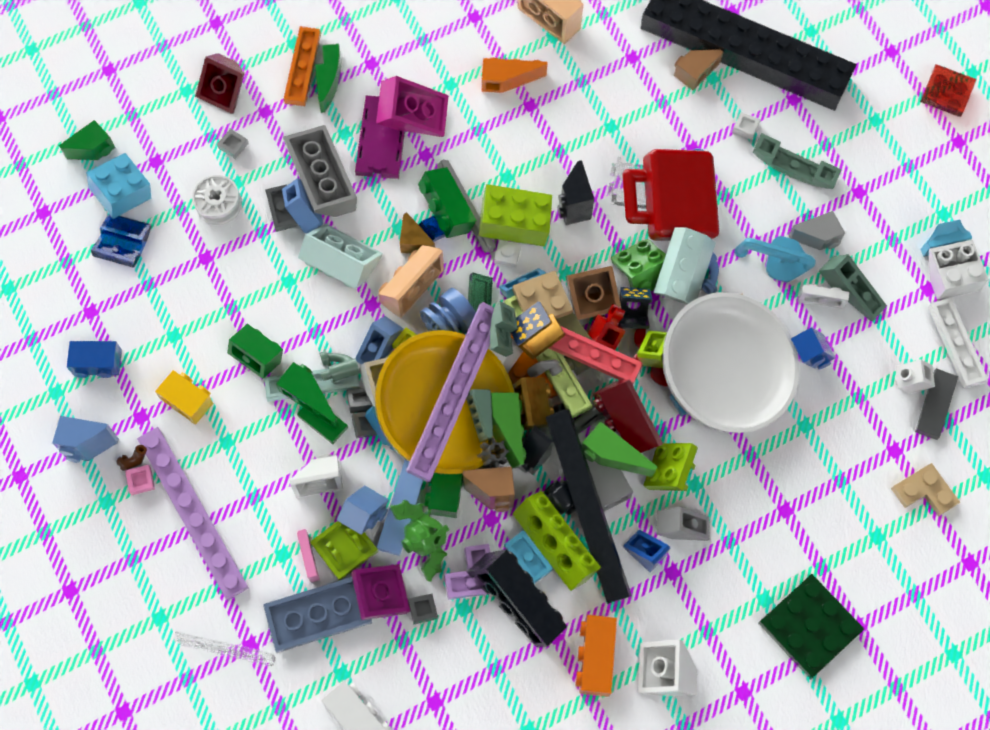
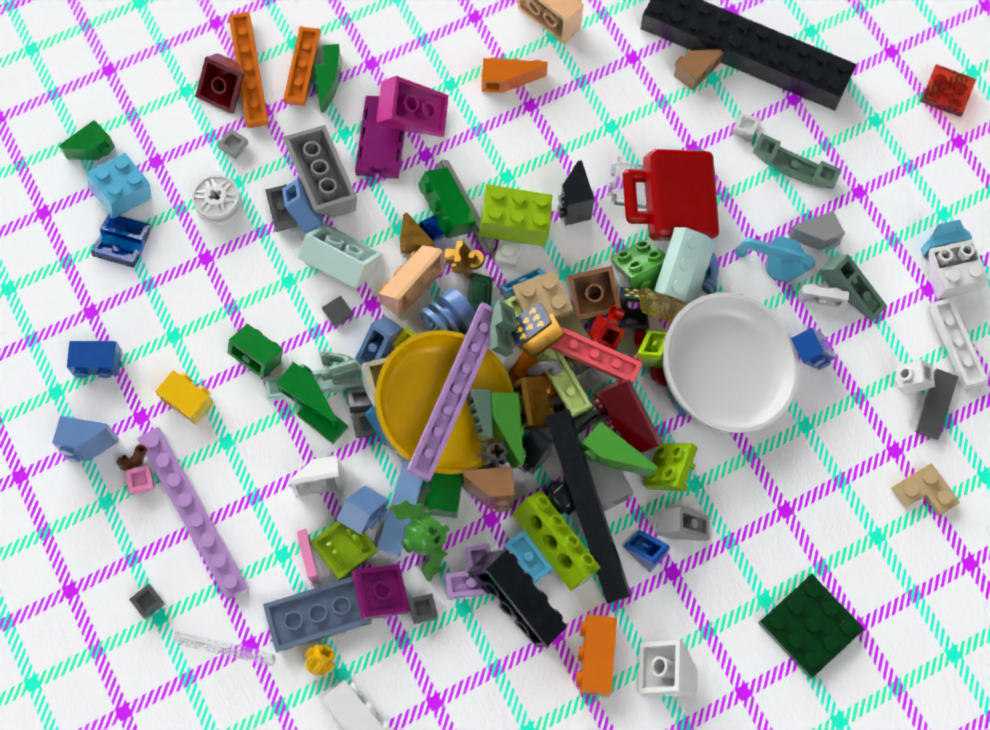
none -> dark grey plate [129,584,165,620]
none -> orange plate [229,12,269,128]
none -> yellow gear [304,644,336,677]
none -> dark grey tile [322,296,354,328]
none -> pearl gold hips [444,241,485,279]
none -> clear yellow tile [638,287,688,323]

